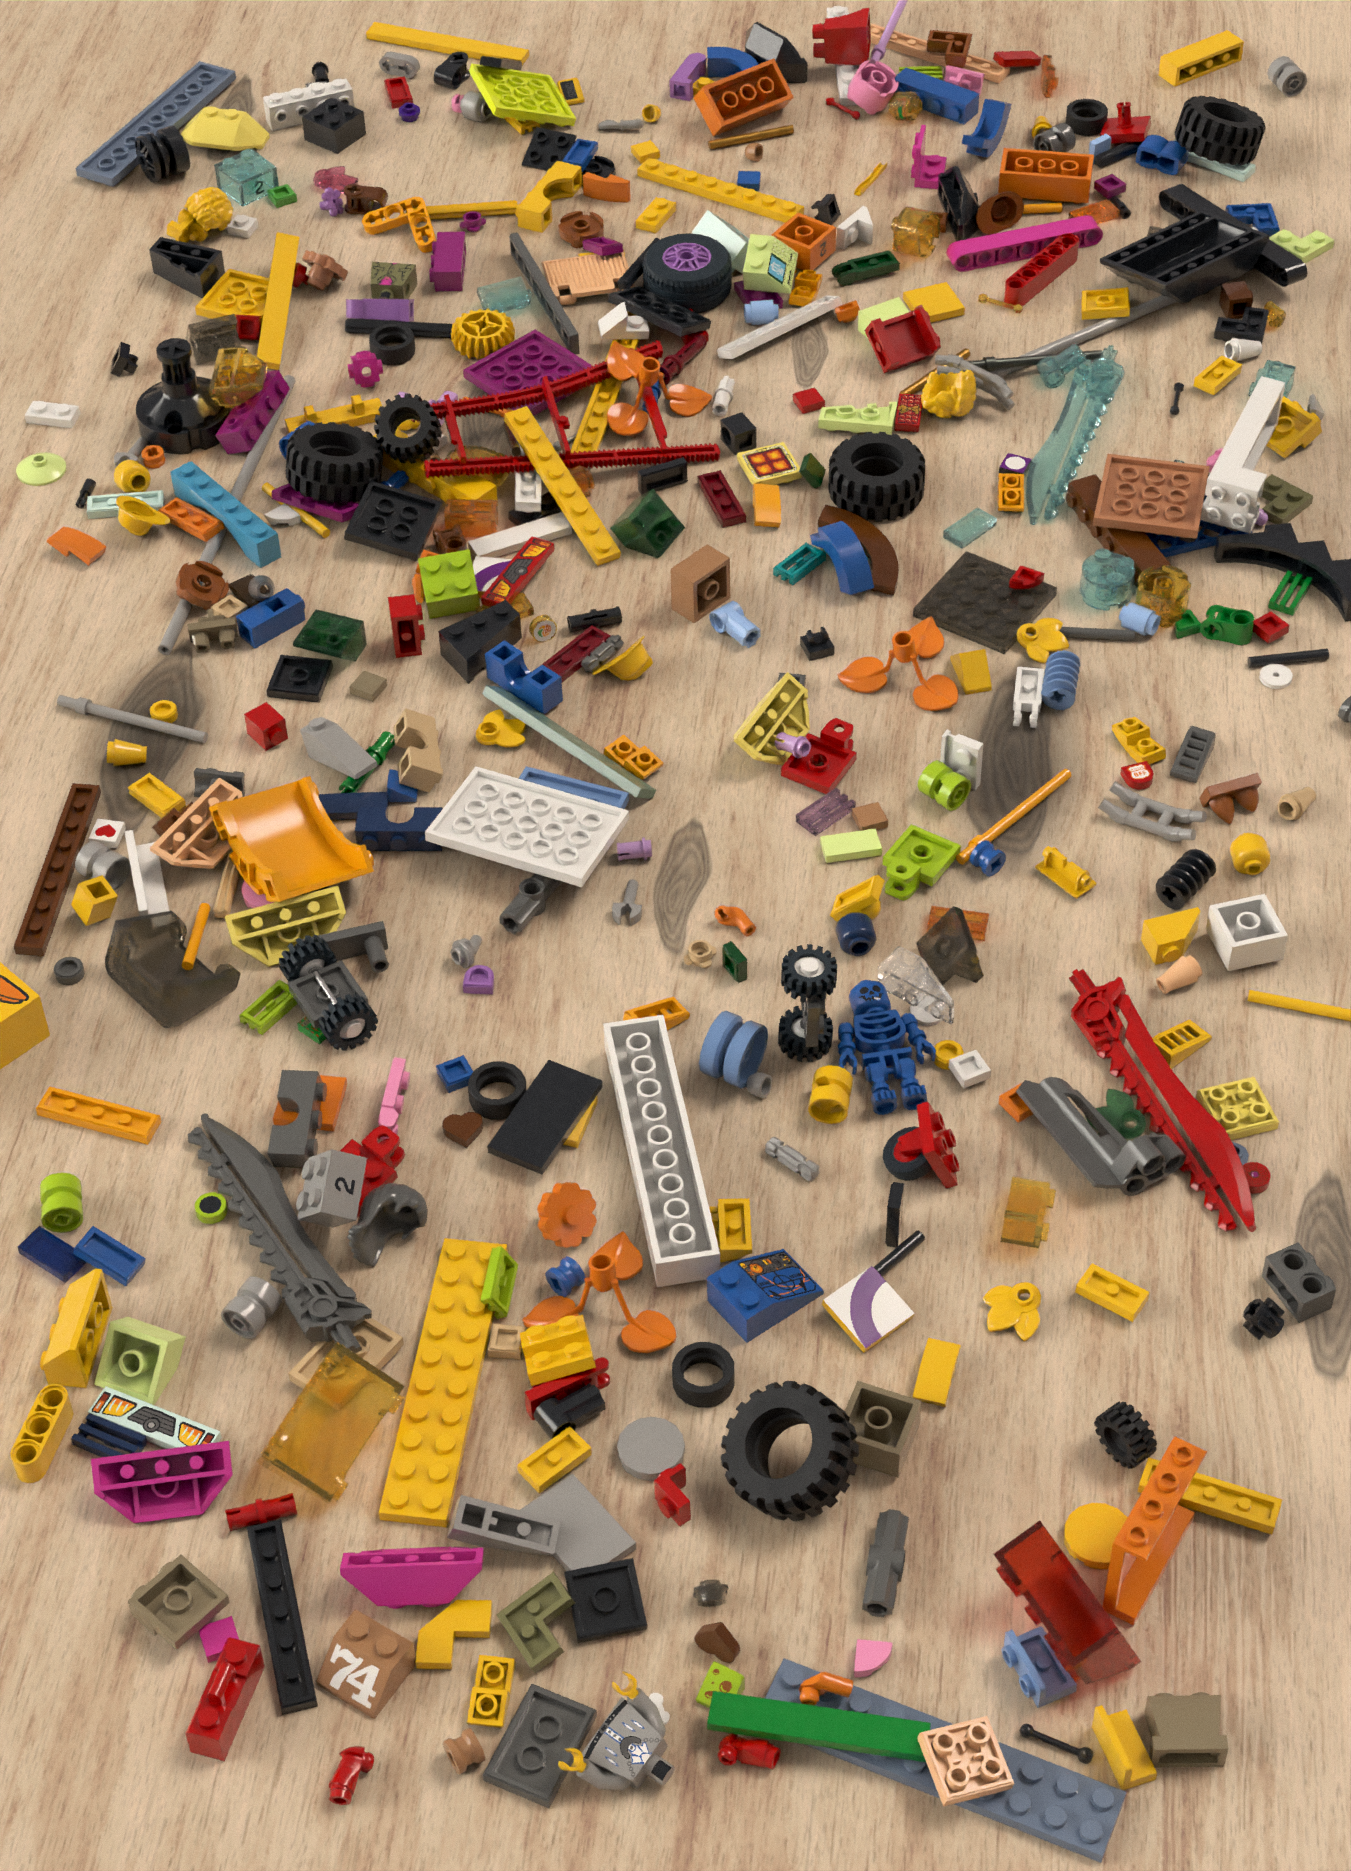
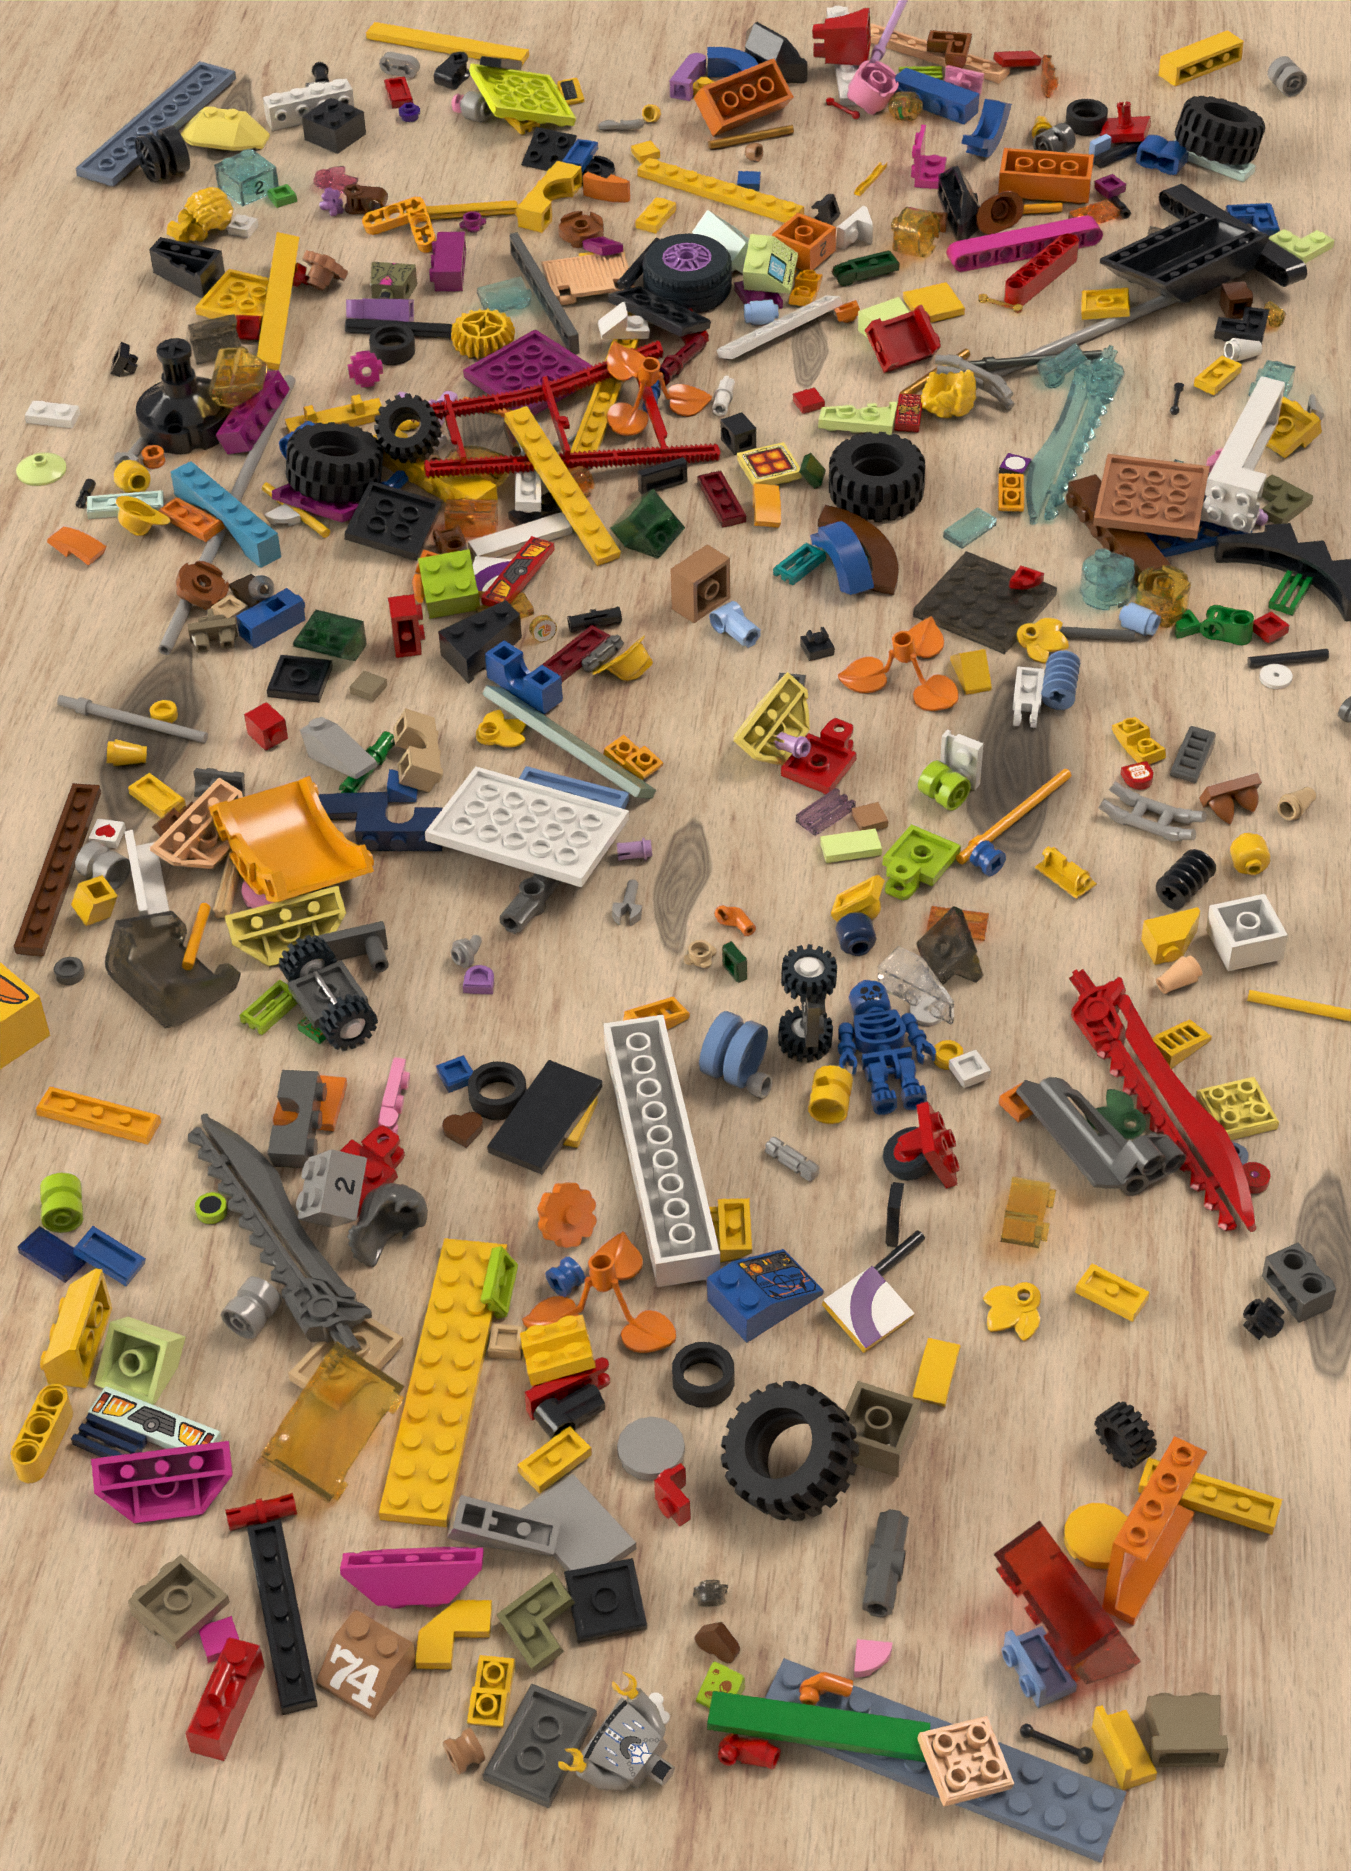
red arm [329,1746,374,1805] -> none

